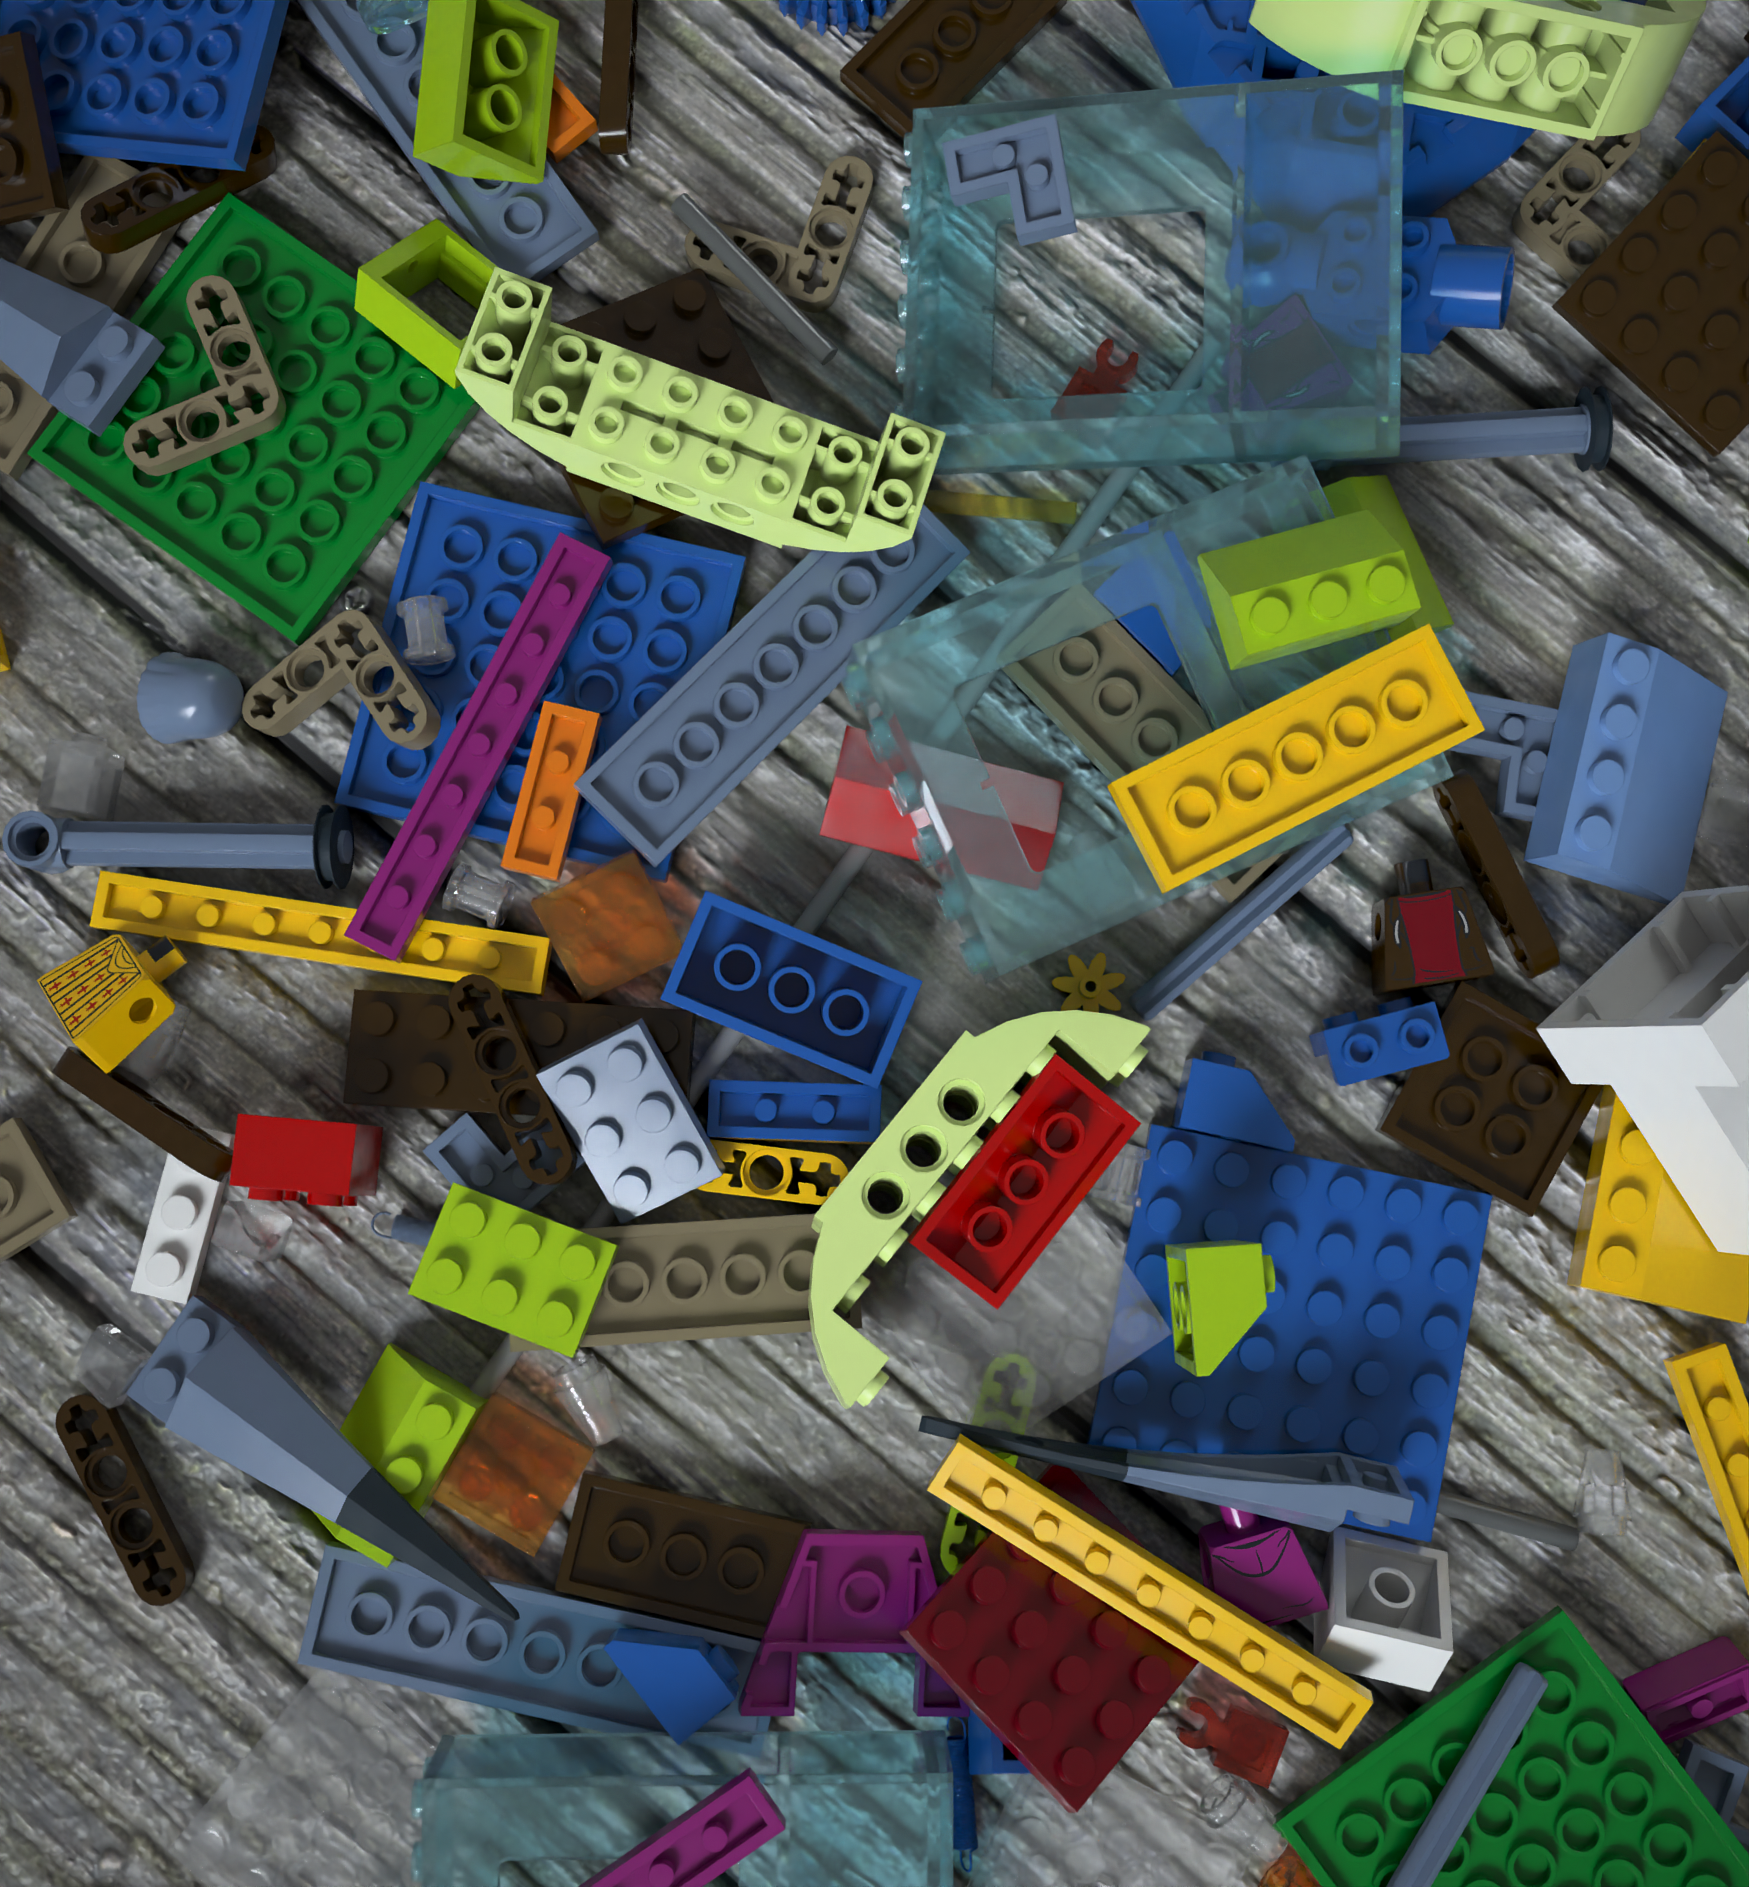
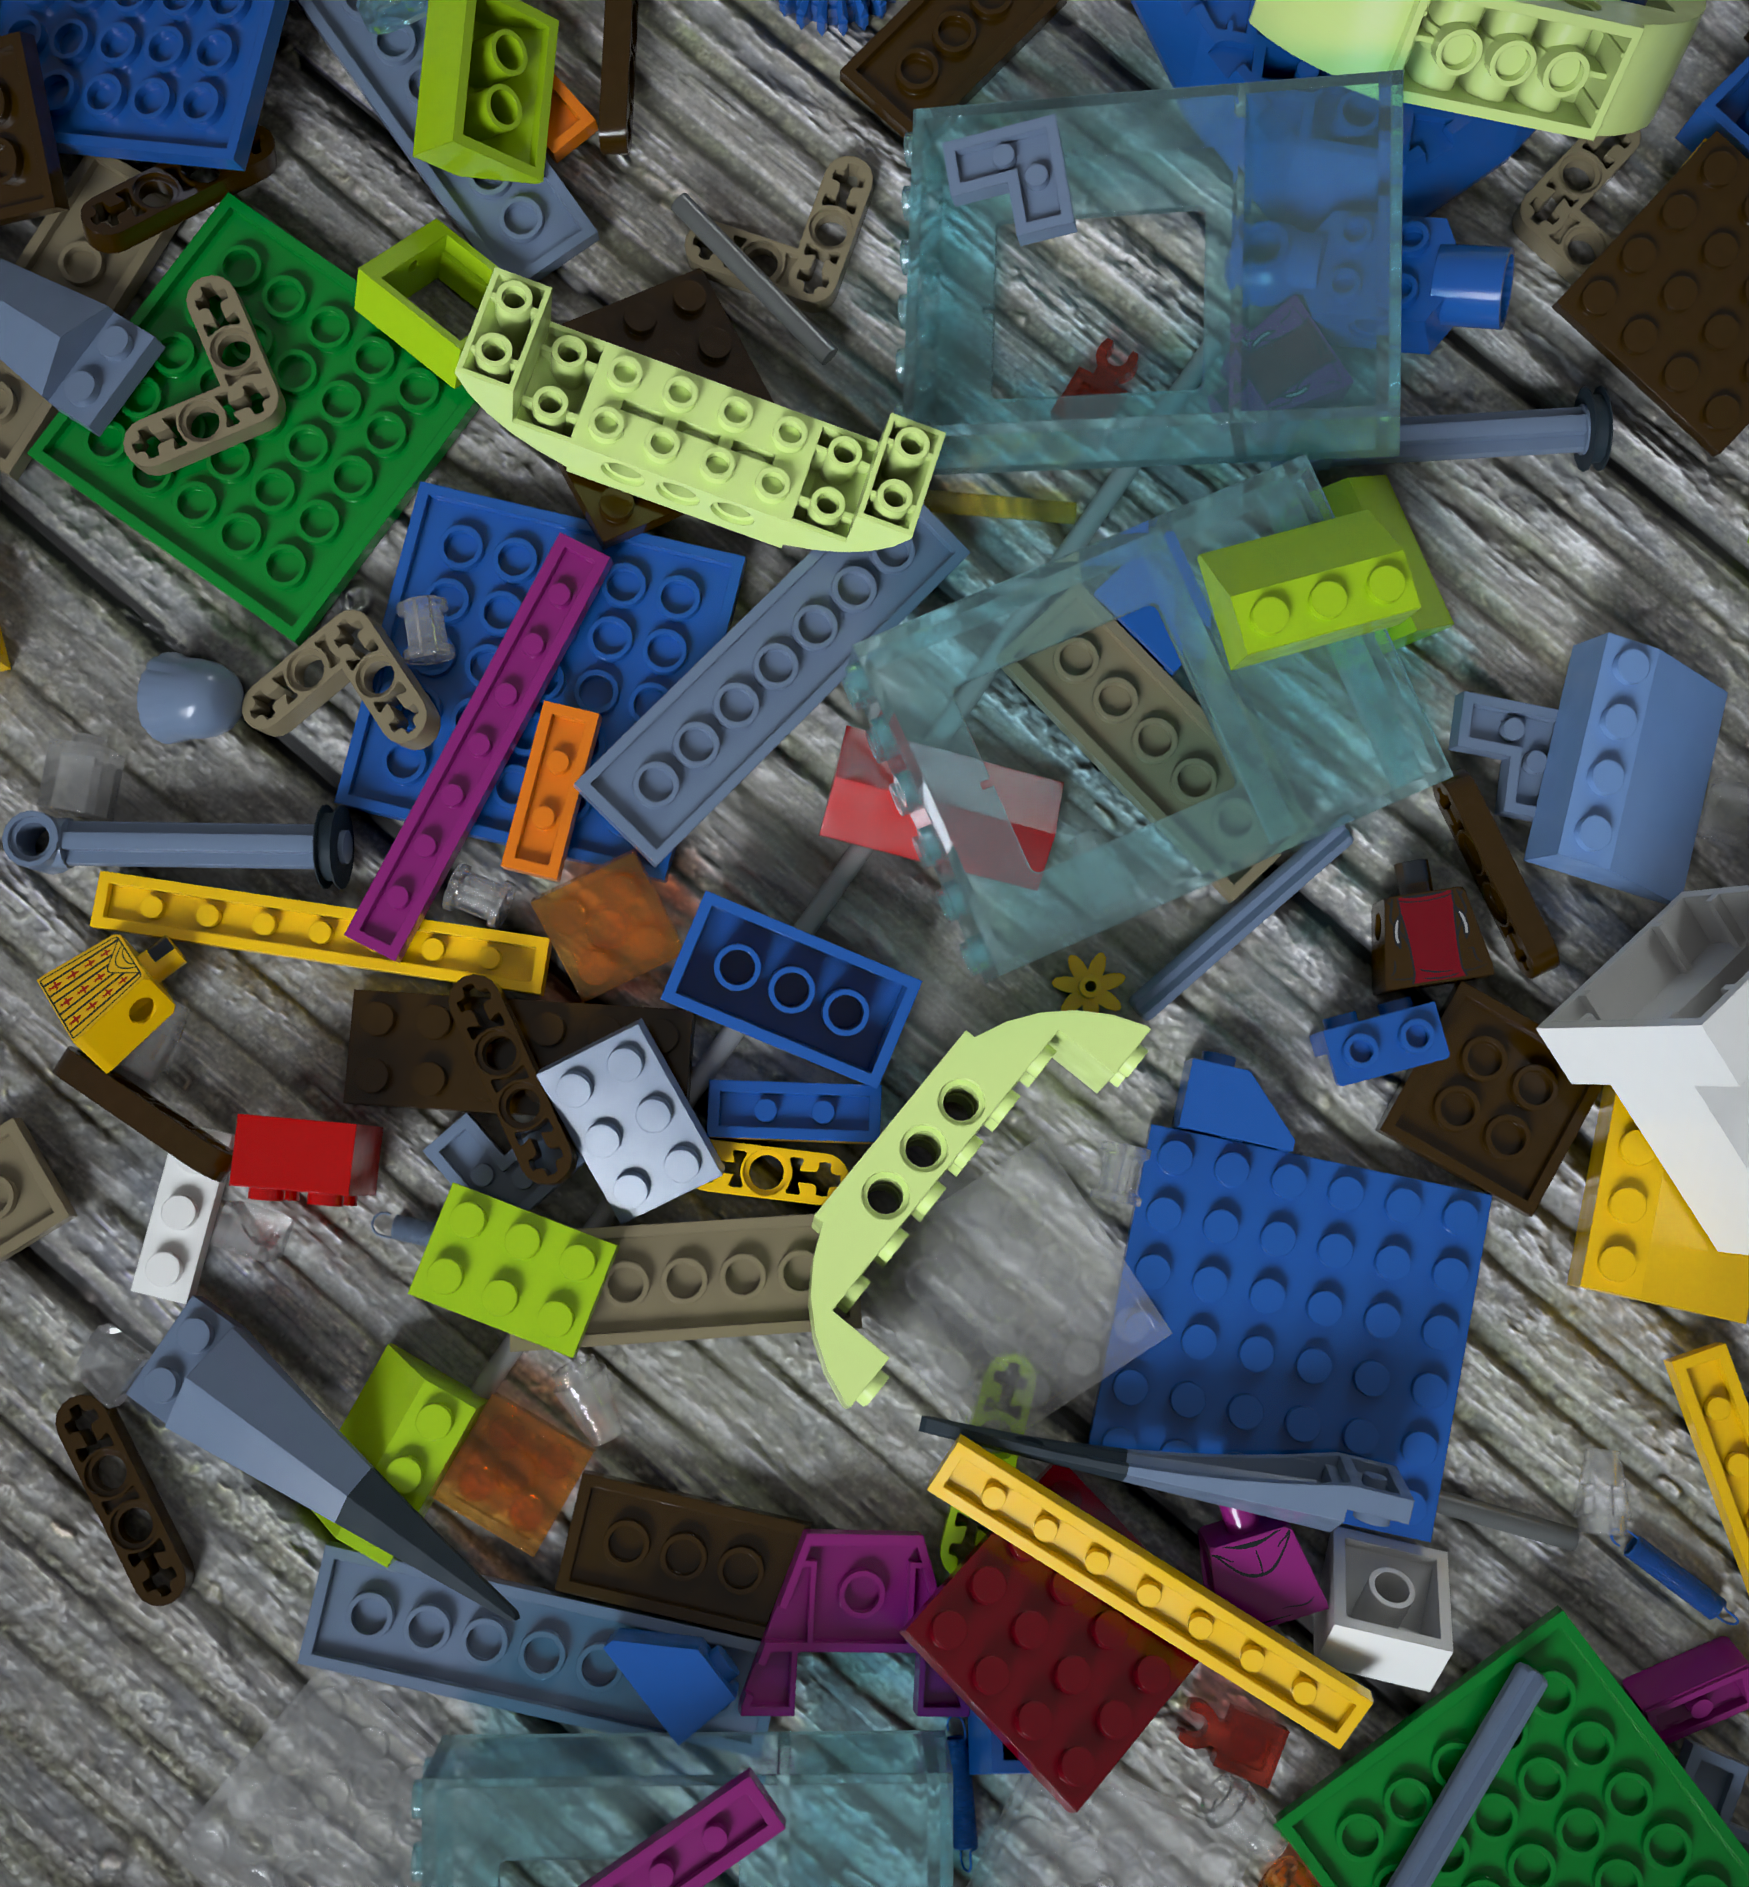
red slope [907,1053,1141,1310] -> none
yellow plate [1107,624,1485,894] -> none
lime slope [1165,1240,1275,1377] -> none
none -> blue piece [1610,1528,1739,1625]

